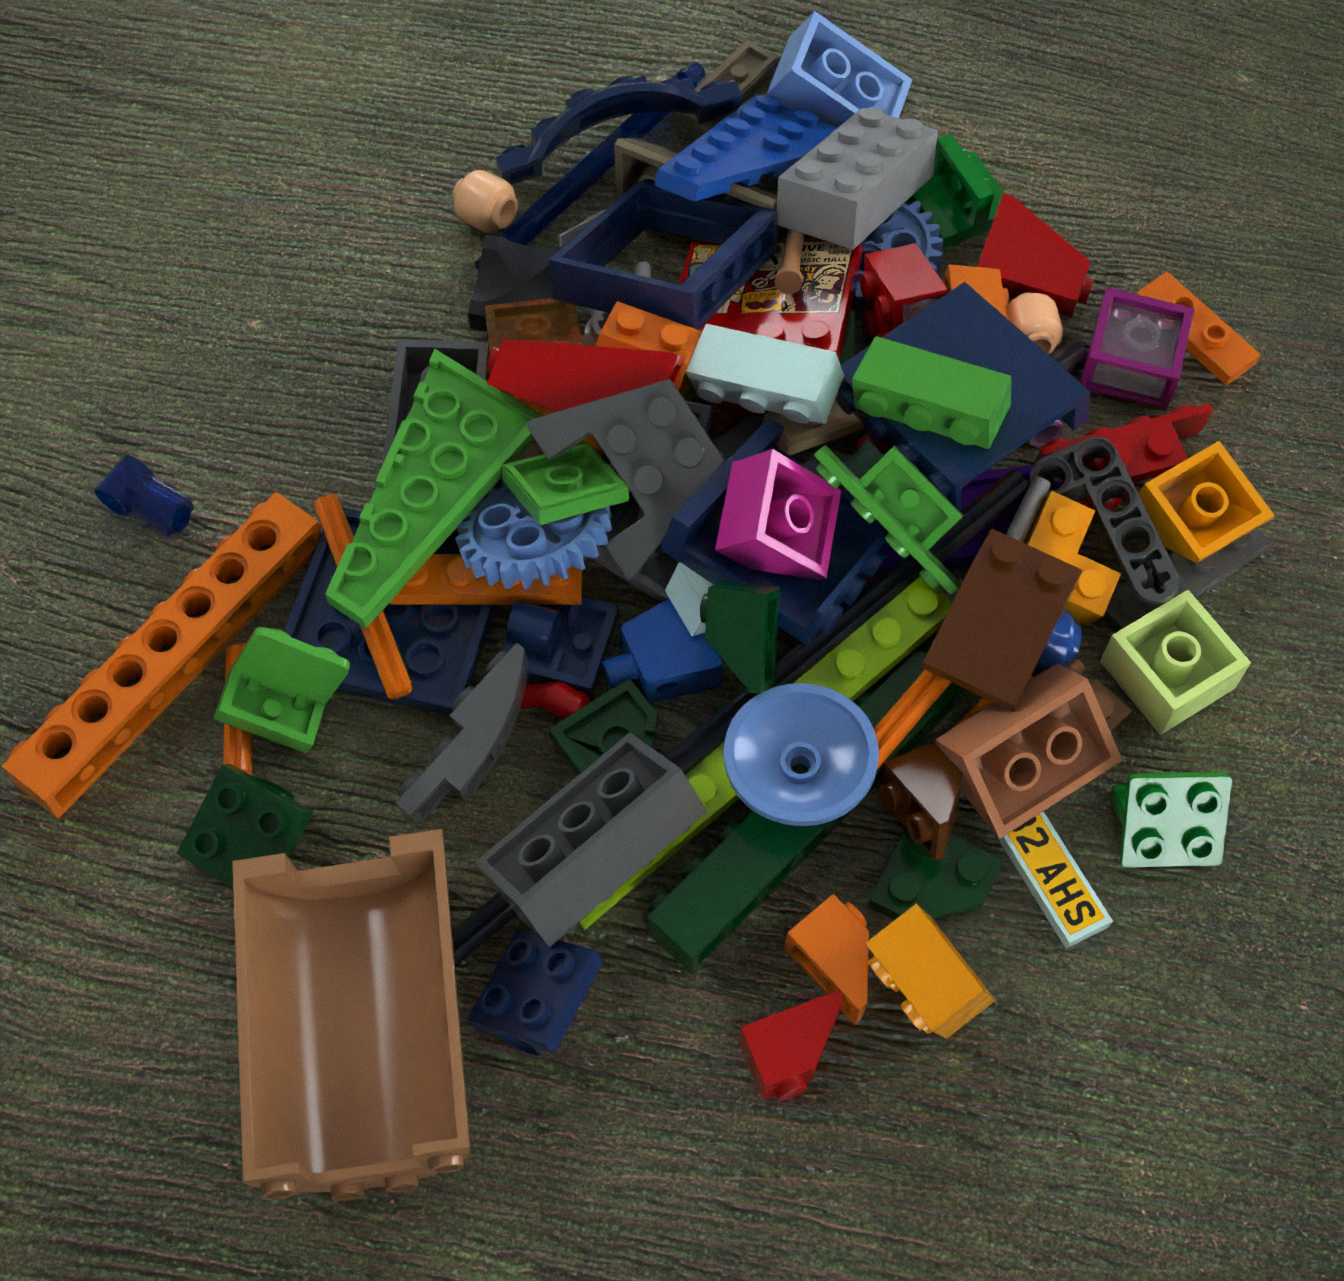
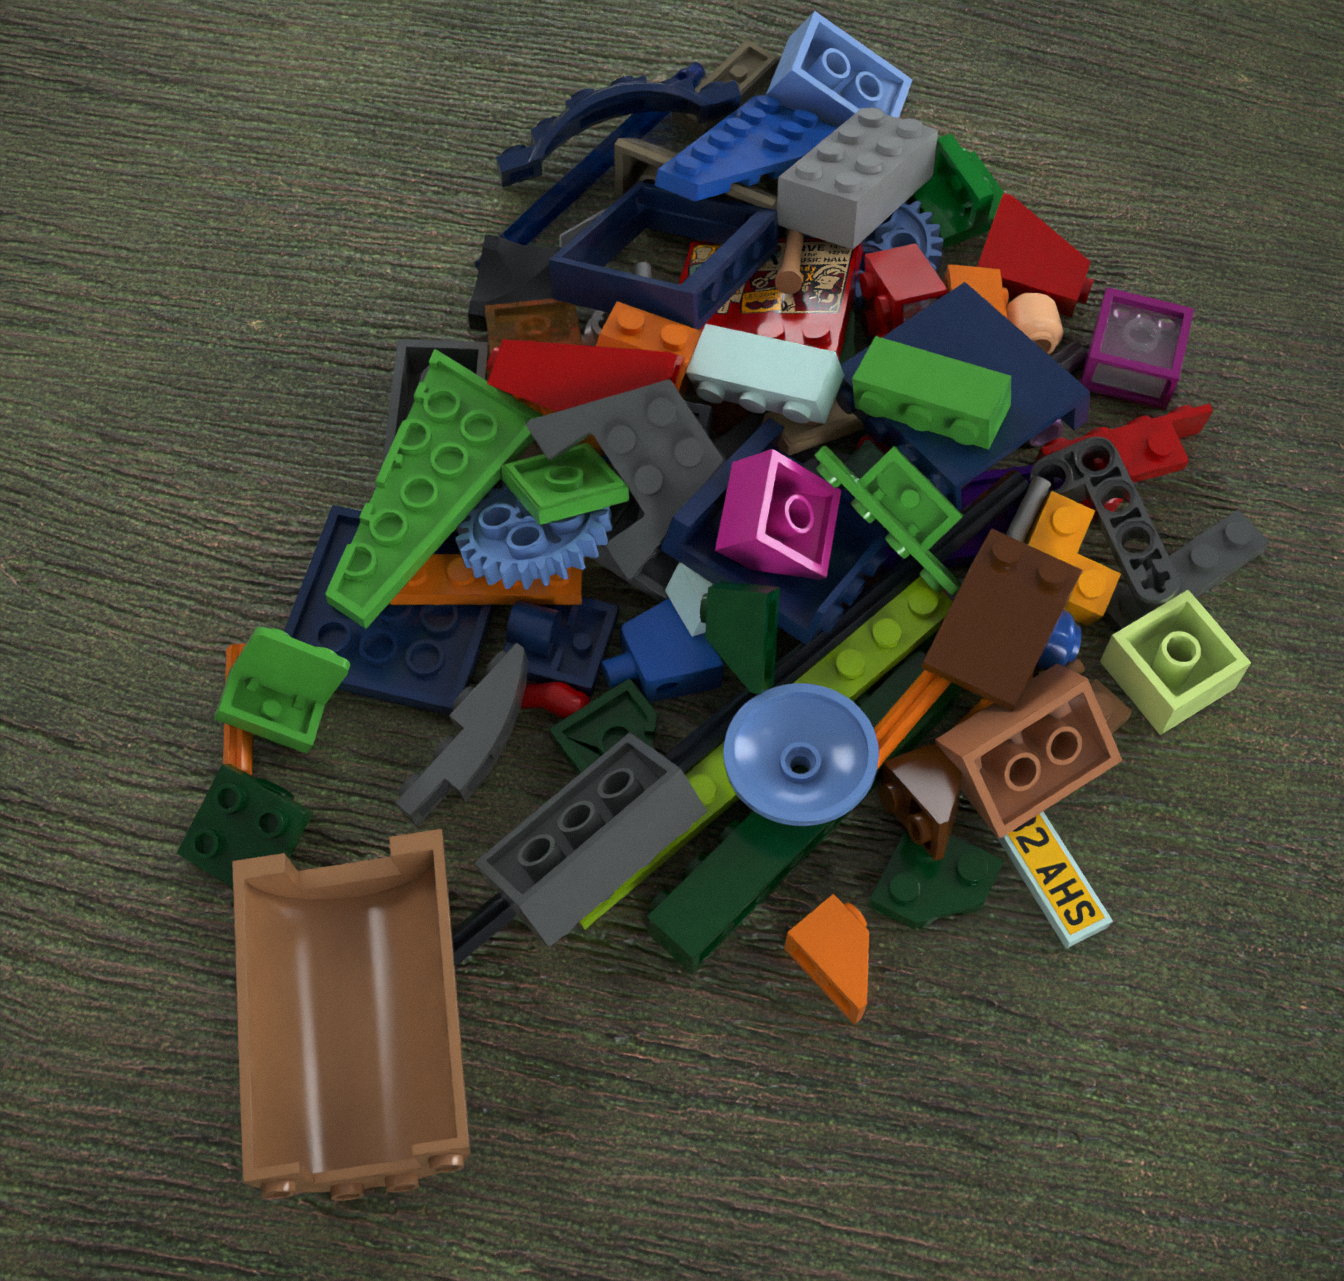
orange brick [1,492,321,819] -> none
clear blue piece [94,455,194,536] -> none
orange axle [314,494,412,700] -> none
light nougat head [453,170,518,233] -> none
dark blue plate [467,929,604,1056] -> none
red slope [738,990,844,1101] -> none
light orange brick [865,904,996,1039] -> none
bracket [1111,772,1232,867] -> none
orange plate [1136,272,1261,386] -> none
light orange slope [1138,441,1275,563] -> none

